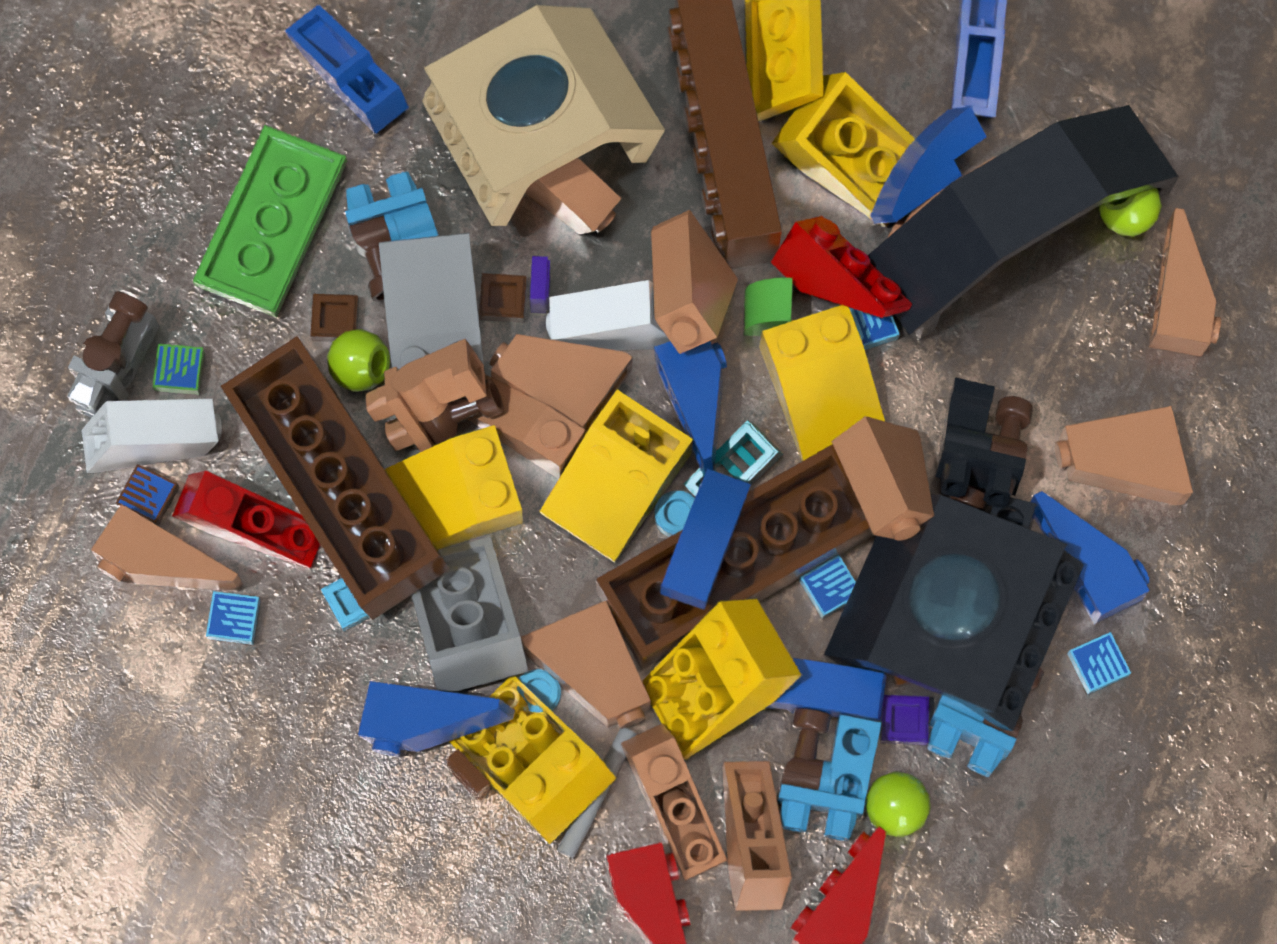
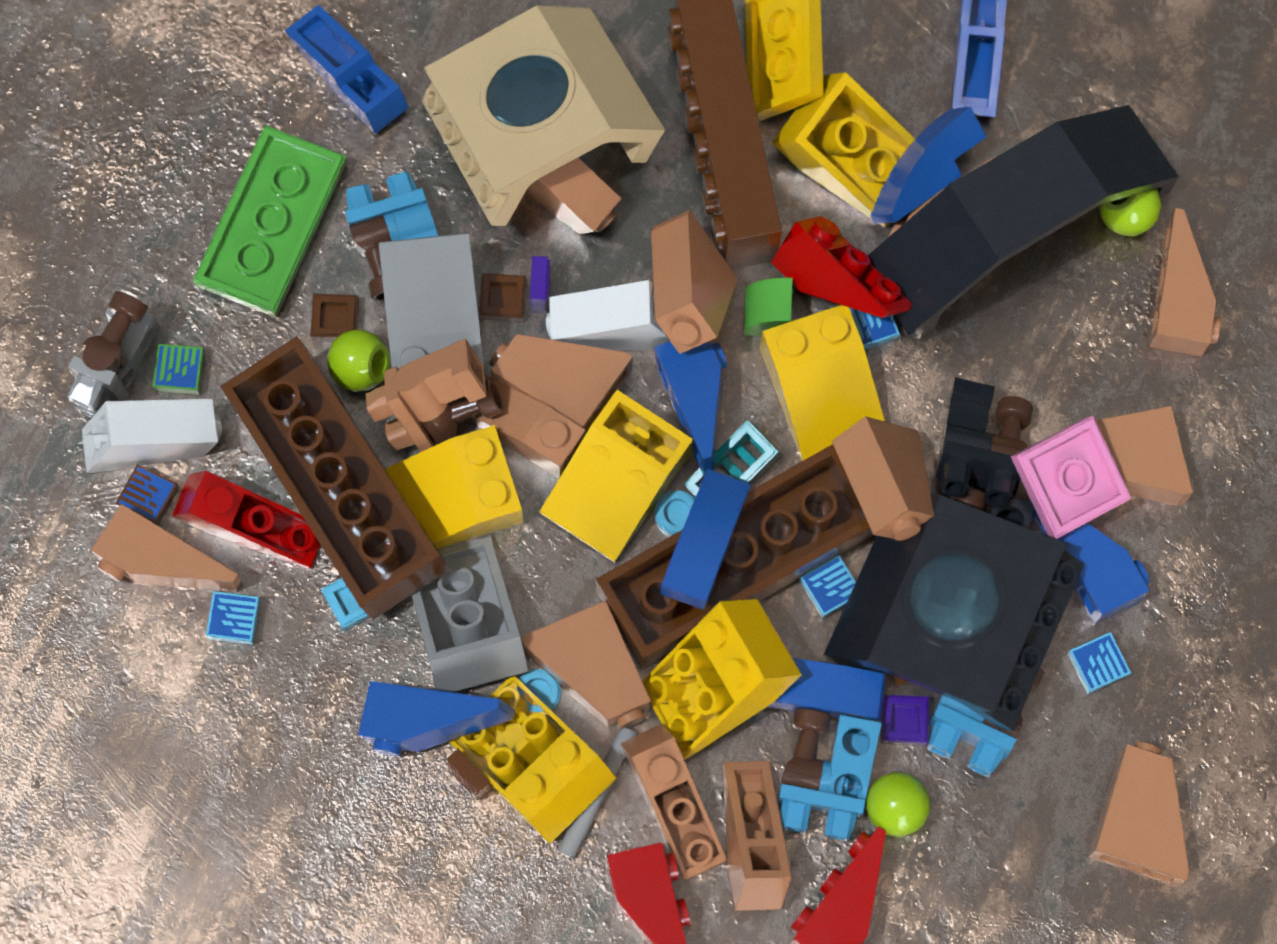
none -> bright pink tile [1010,416,1132,539]
none -> nougat slope [1088,741,1189,886]

